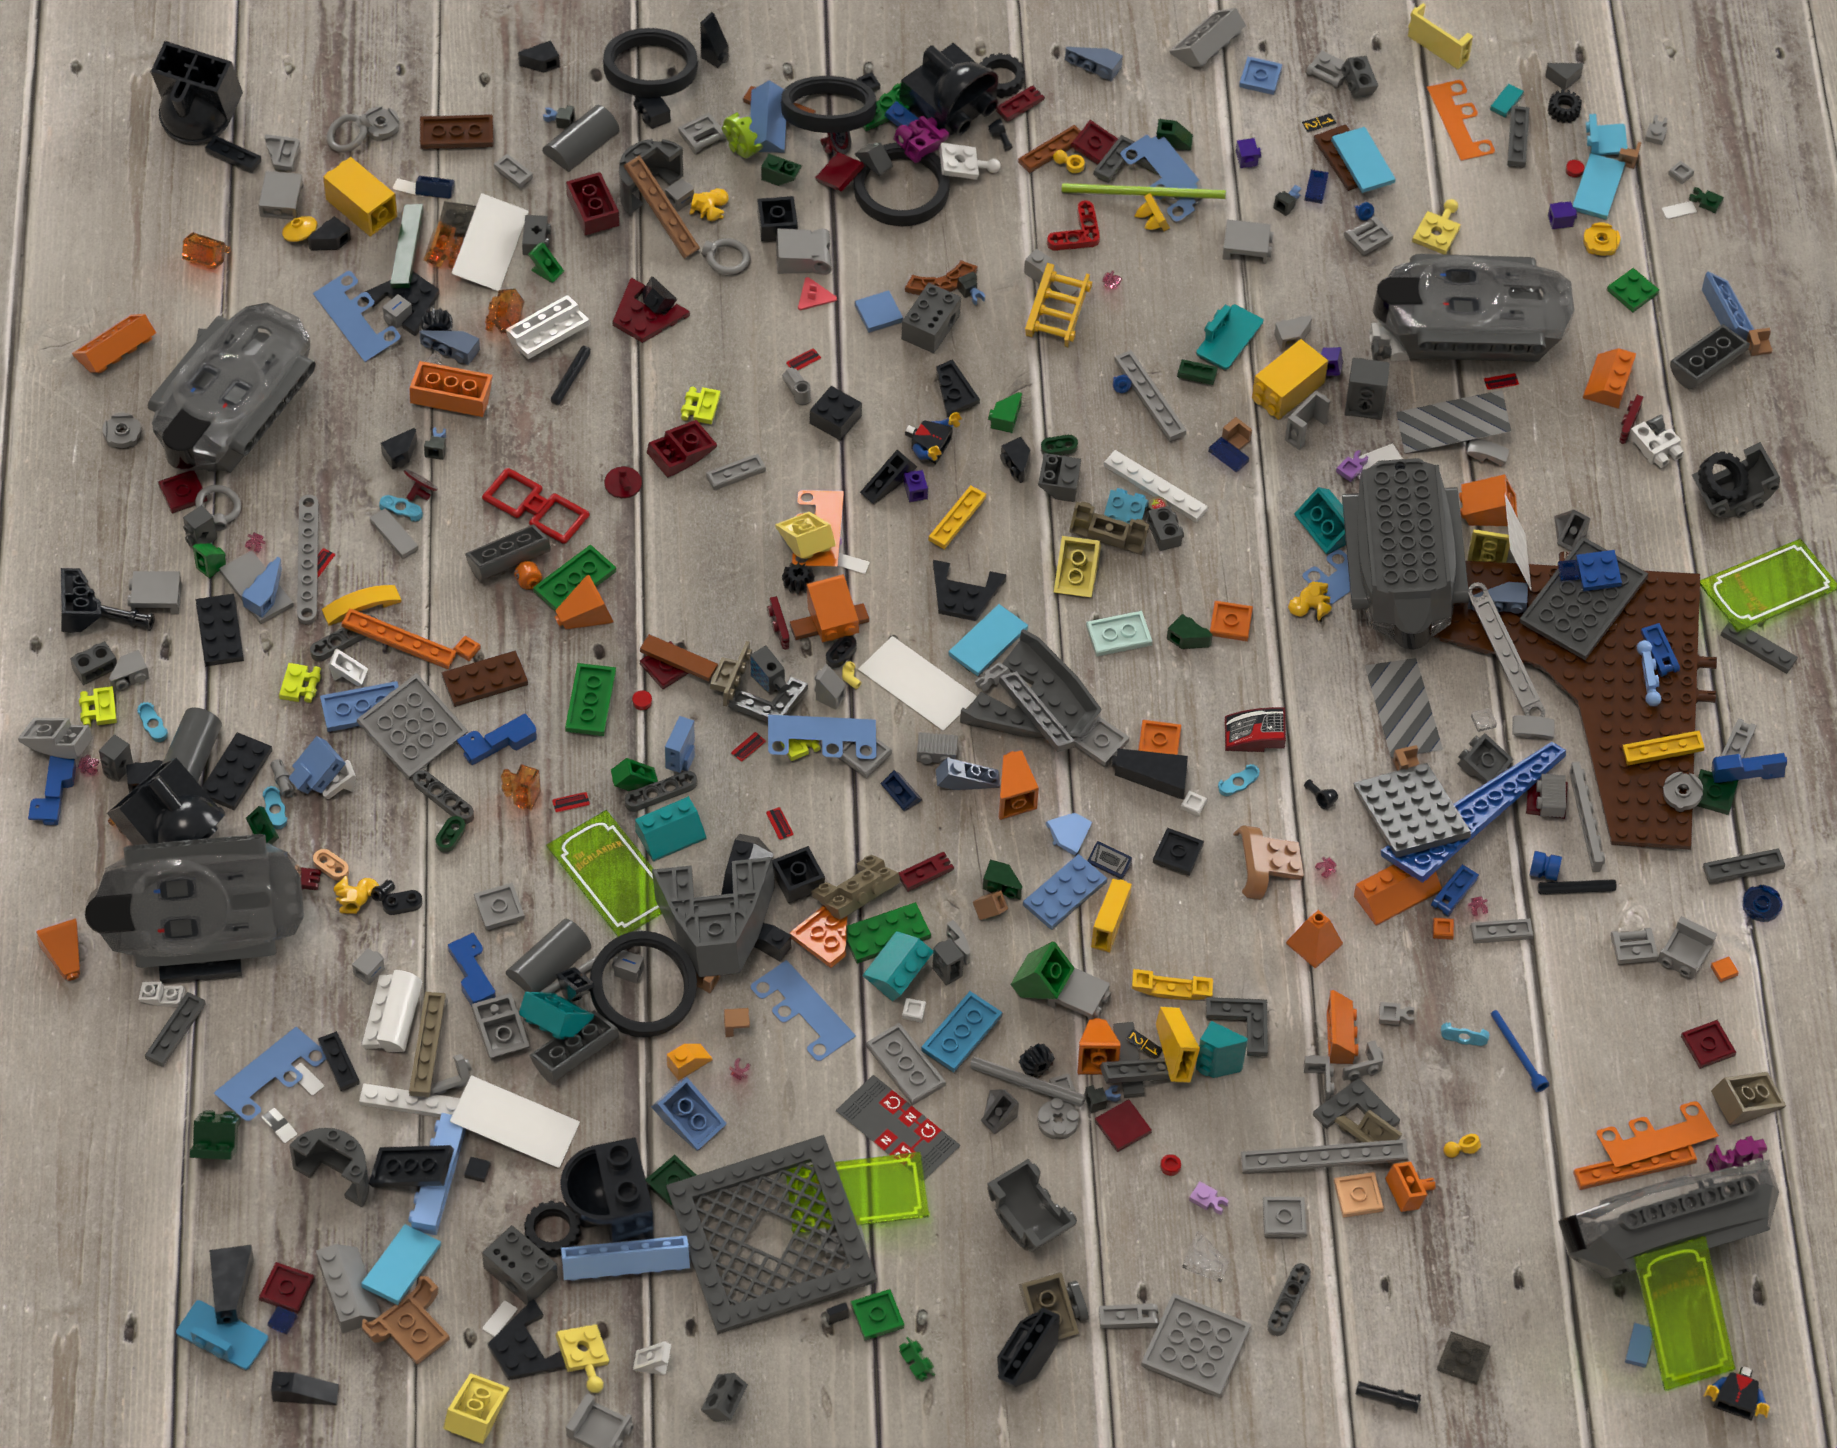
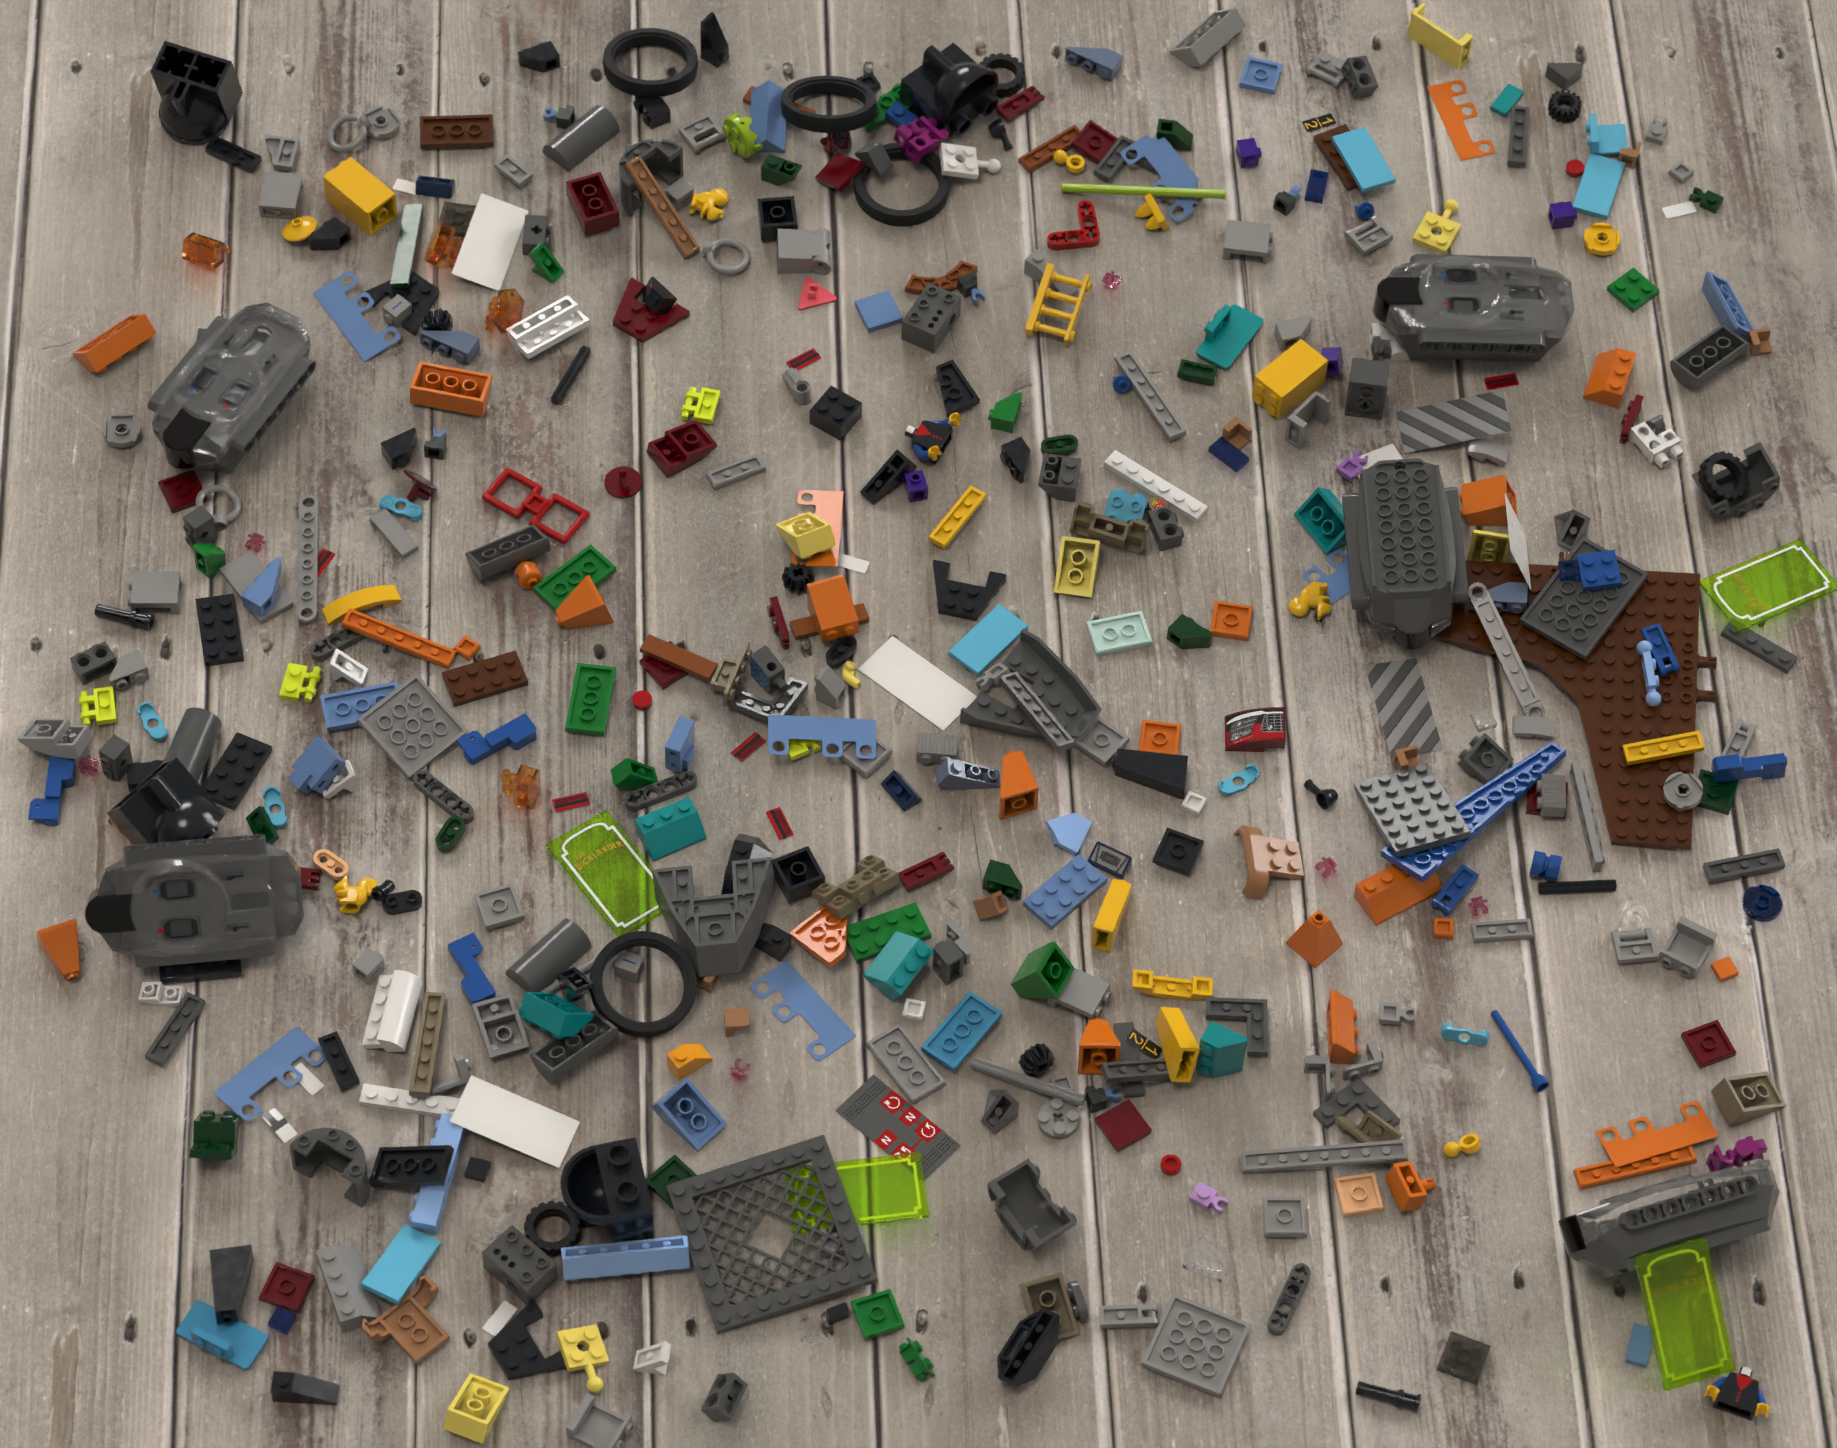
black wedge [61,568,101,633] -> none
light grey pin [270,759,294,797] -> none

